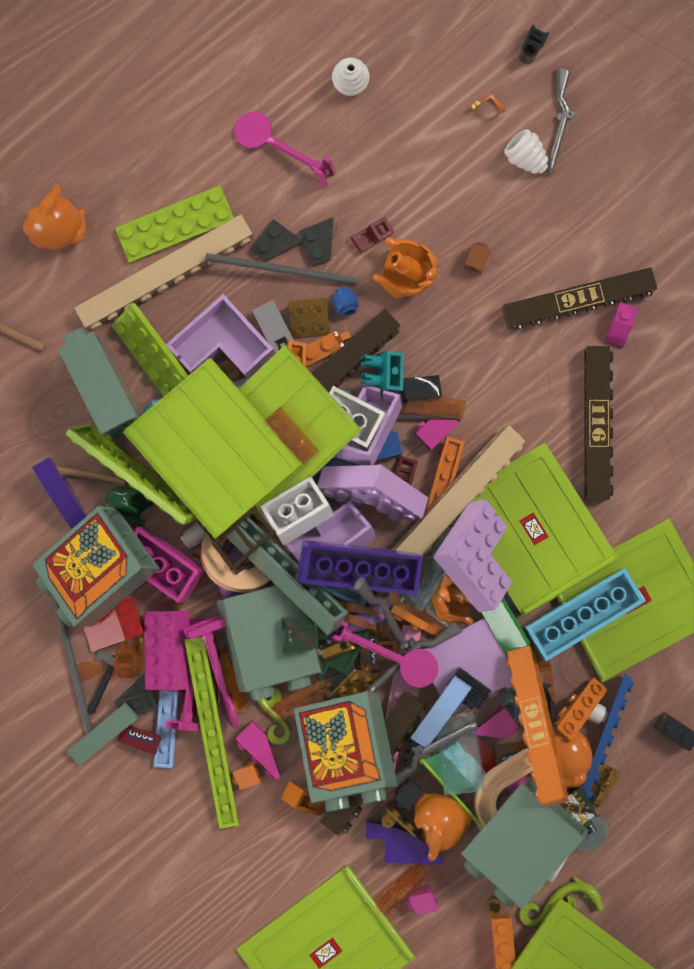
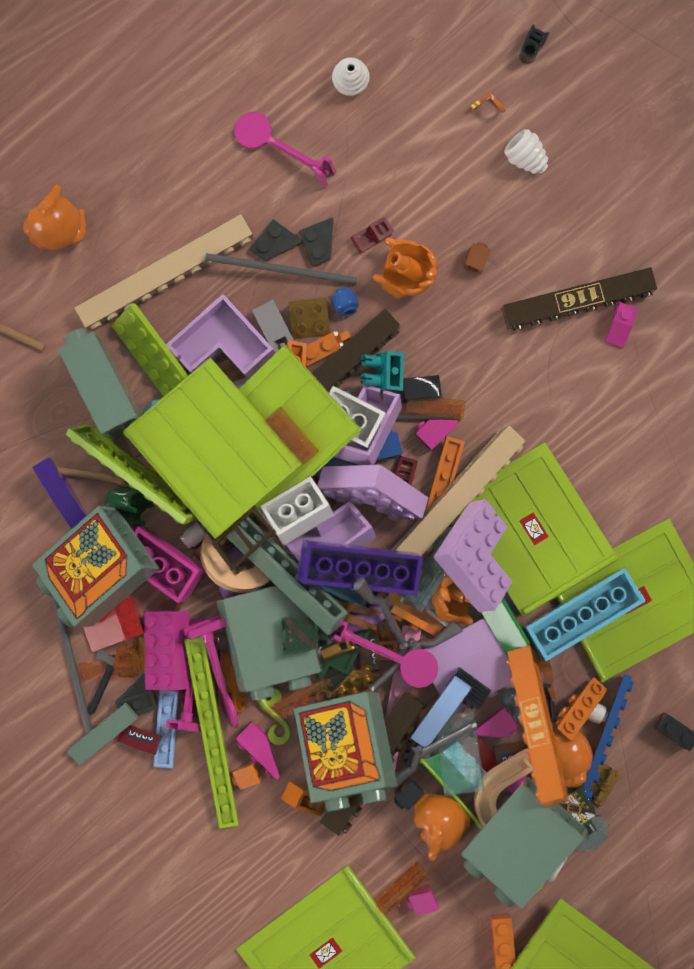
lime plate [115,185,234,264] -> none
dark purple slope [366,820,443,865] -> none
pearl gold hinge [381,803,416,838] -> none
pearl gold bush [485,897,503,916] -> none
lime plant [519,876,604,927] -> none
flat silver piece [545,68,577,174] -> none
dark brown brick [584,346,614,500] -> none

